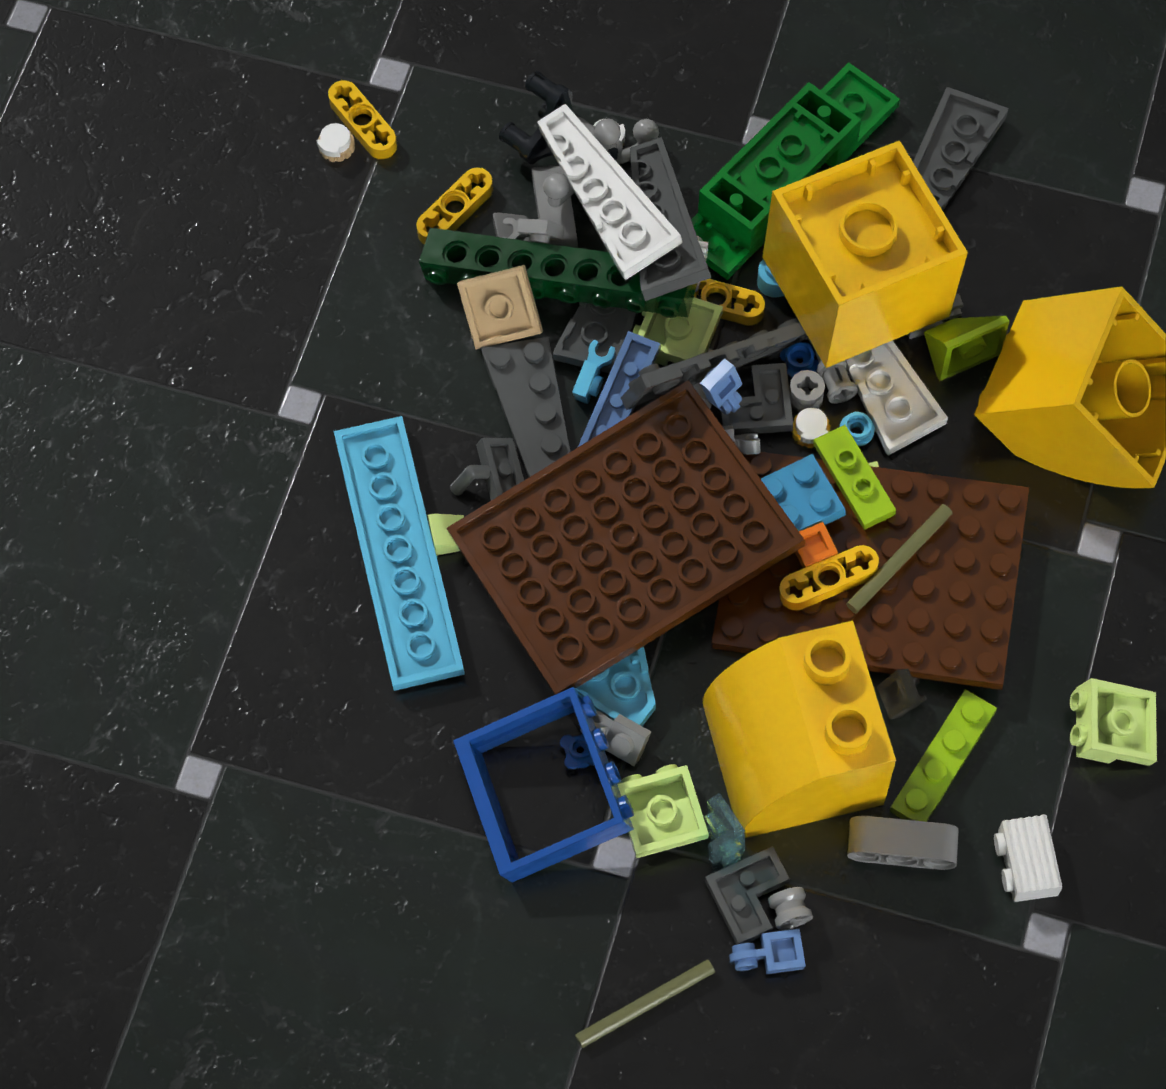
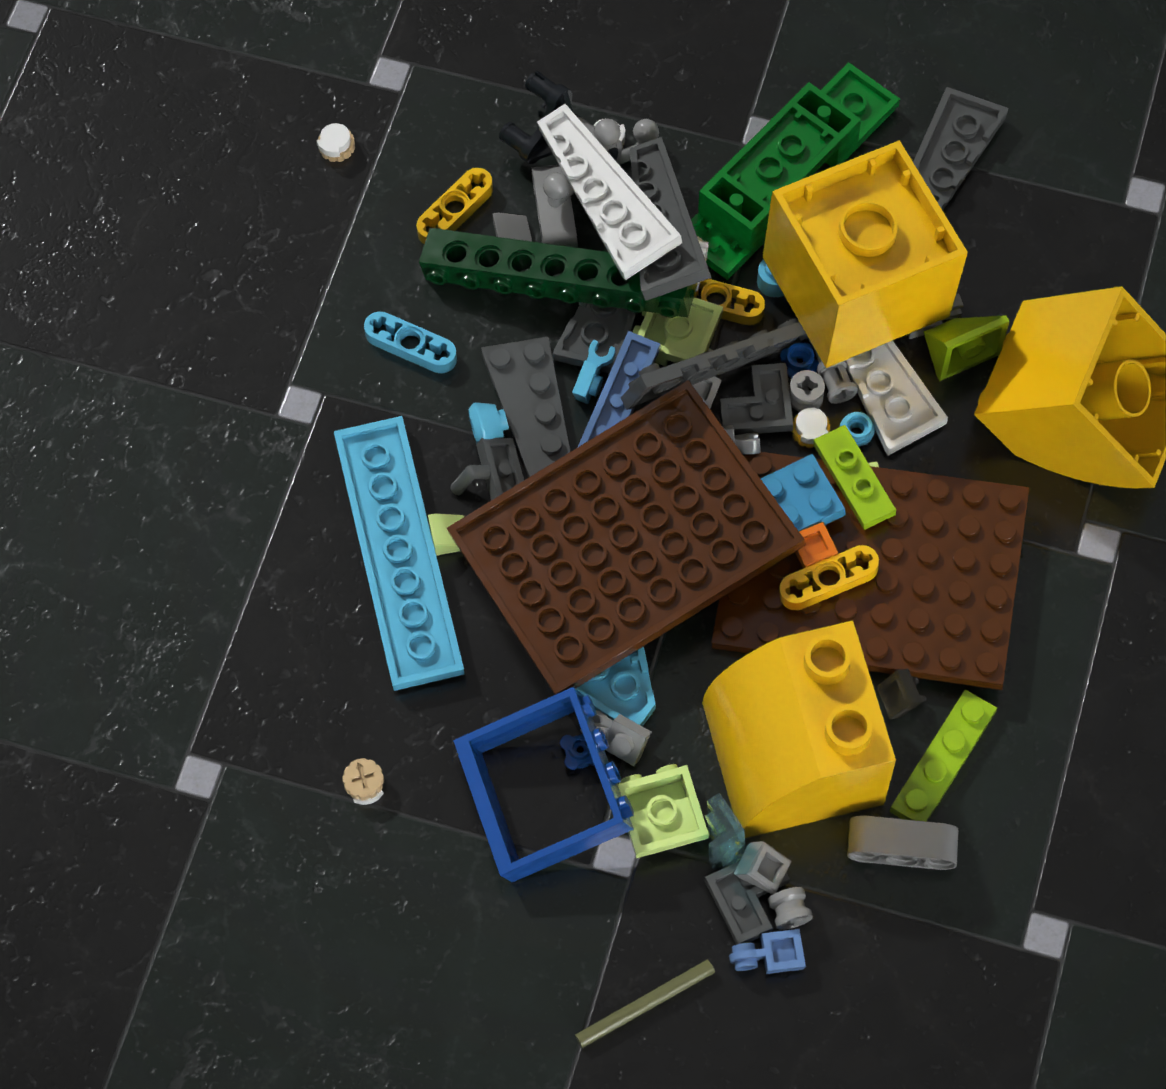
yellow beam [328,80,397,159] -> none
tan plate [457,265,543,349] -> none
light grey plate [502,217,565,244] -> none
medium blue plate [700,358,742,415] -> none
olive bar [846,504,953,614] -> none
white brick [994,814,1063,902] -> none
yellowish green plate [1070,678,1157,766] -> none
none -> tan piece [343,758,384,805]
none -> medium azure beam [364,311,457,373]
none -> medium azure cone [468,402,509,443]
none -> light grey slope [734,841,792,894]

